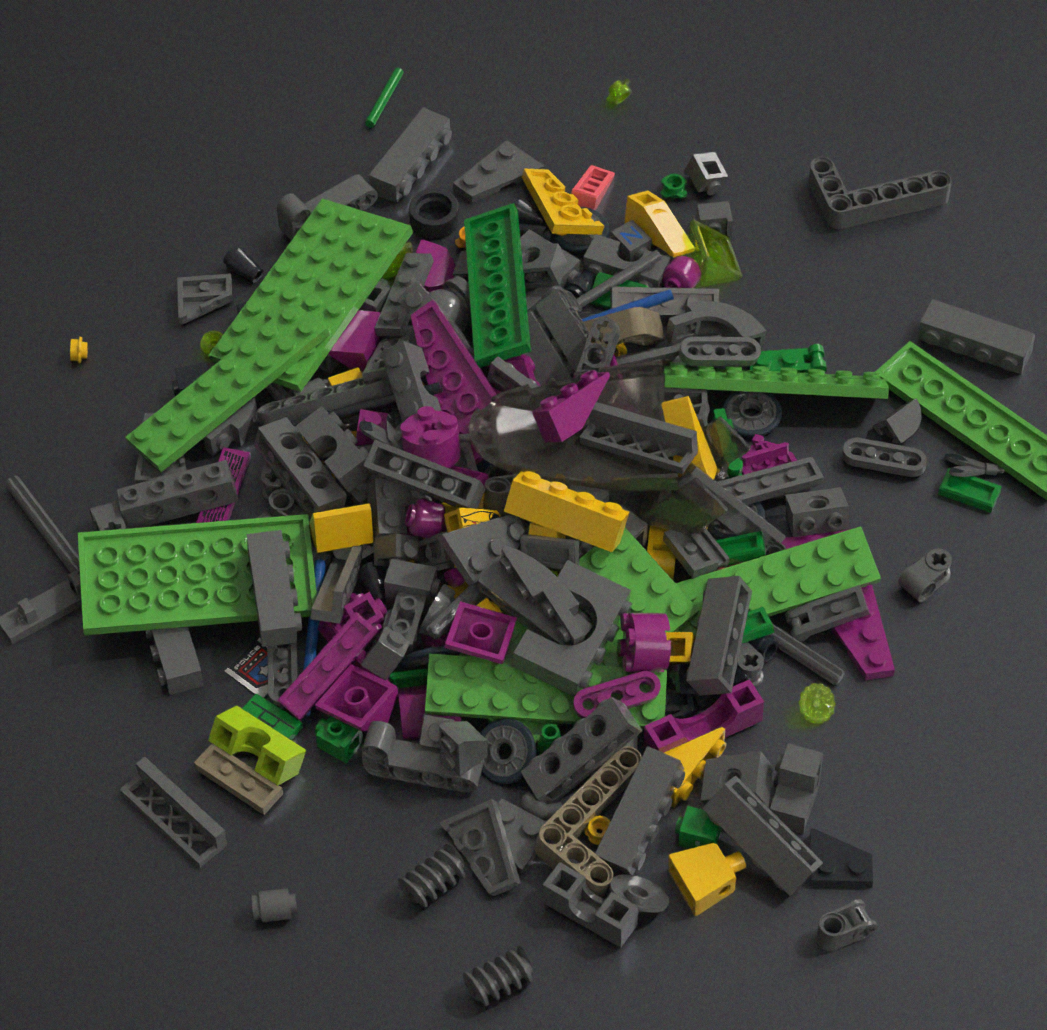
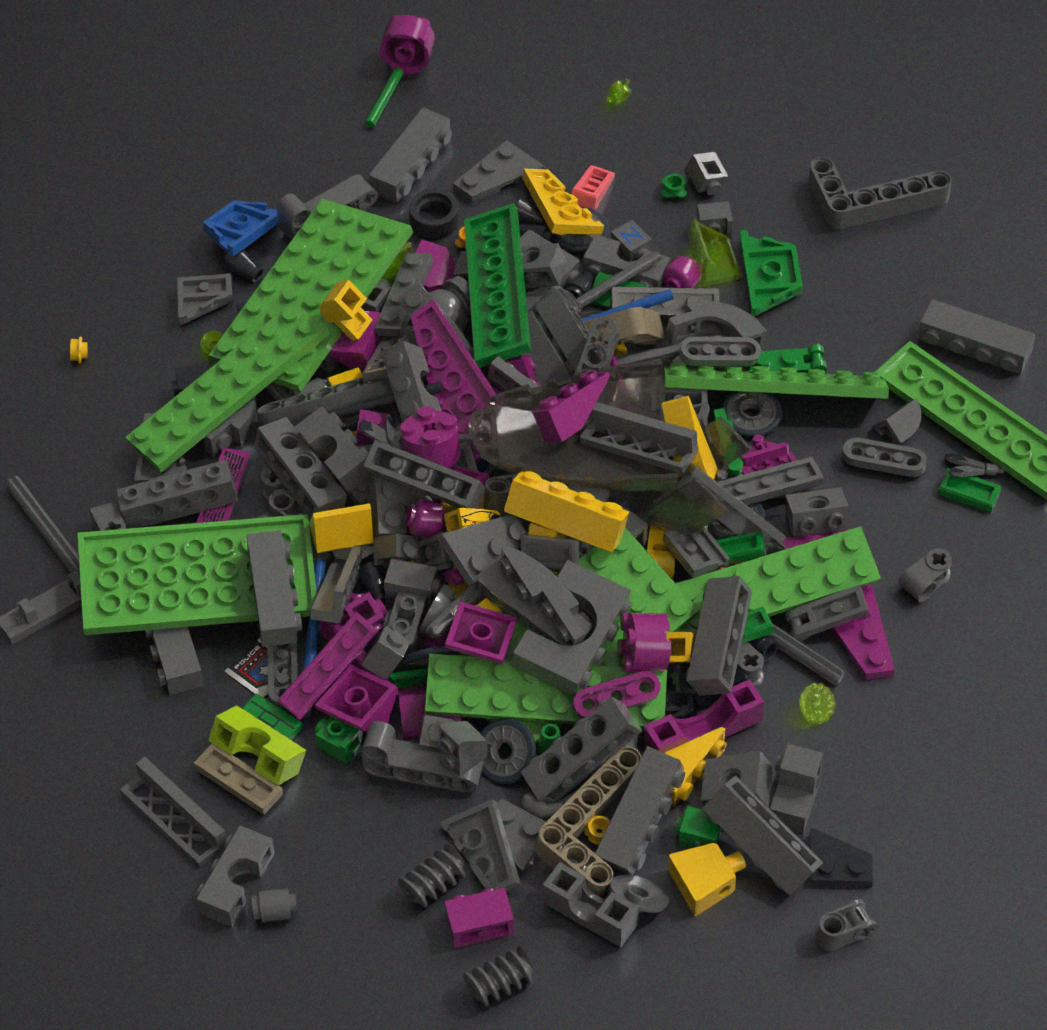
yellow slope [624,191,695,257] -> none
none -> dark grey arch [195,826,275,927]
none -> blue wing [203,201,278,256]
none -> yellow brick [320,280,372,341]
none -> magenta brick [379,15,435,75]
none -> magenta brick [444,887,514,948]
none -> green wing [739,230,803,316]

